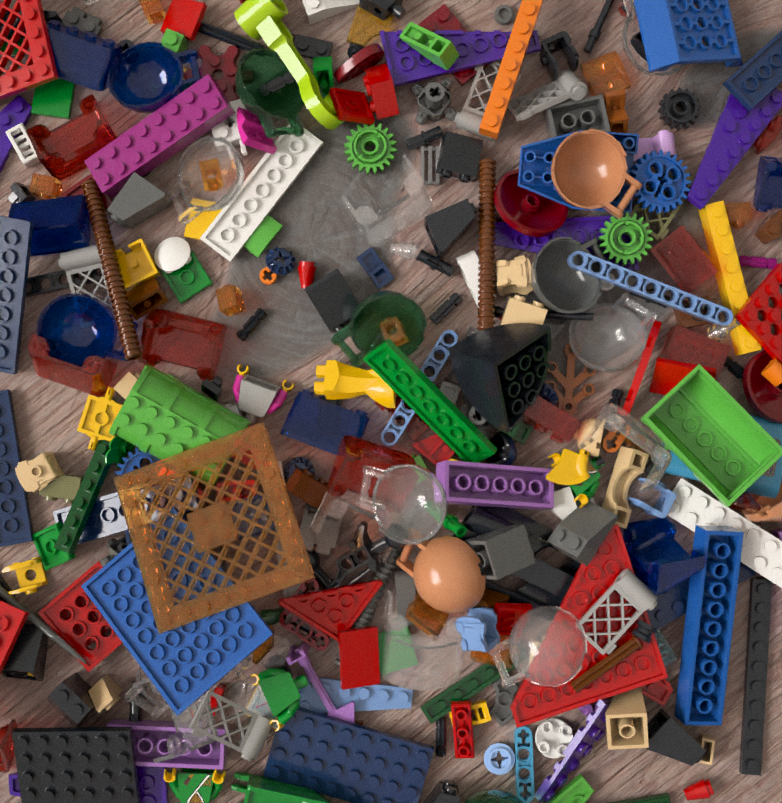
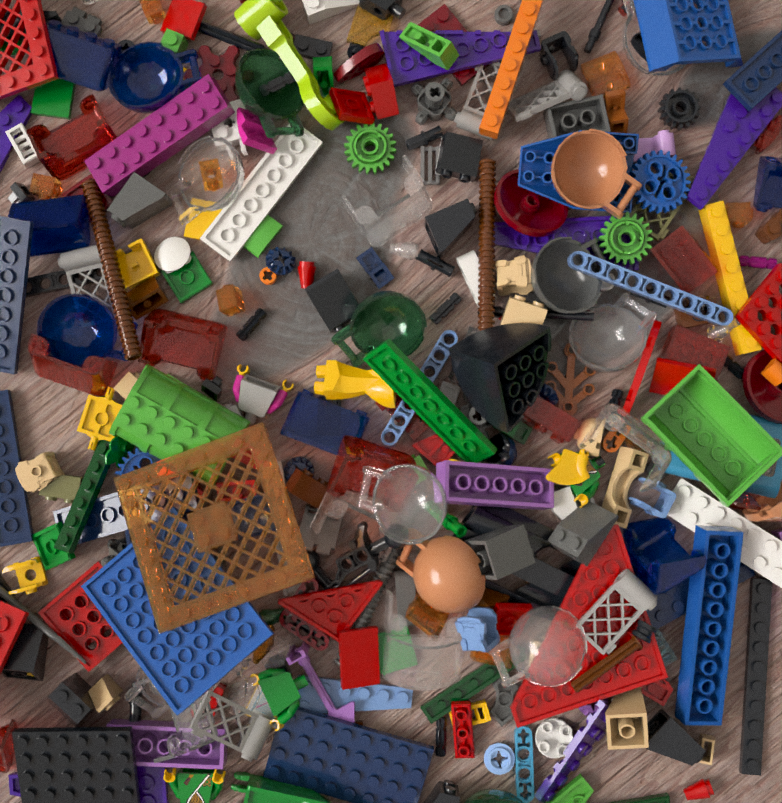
clear orange brick [379,316,409,347] -> none

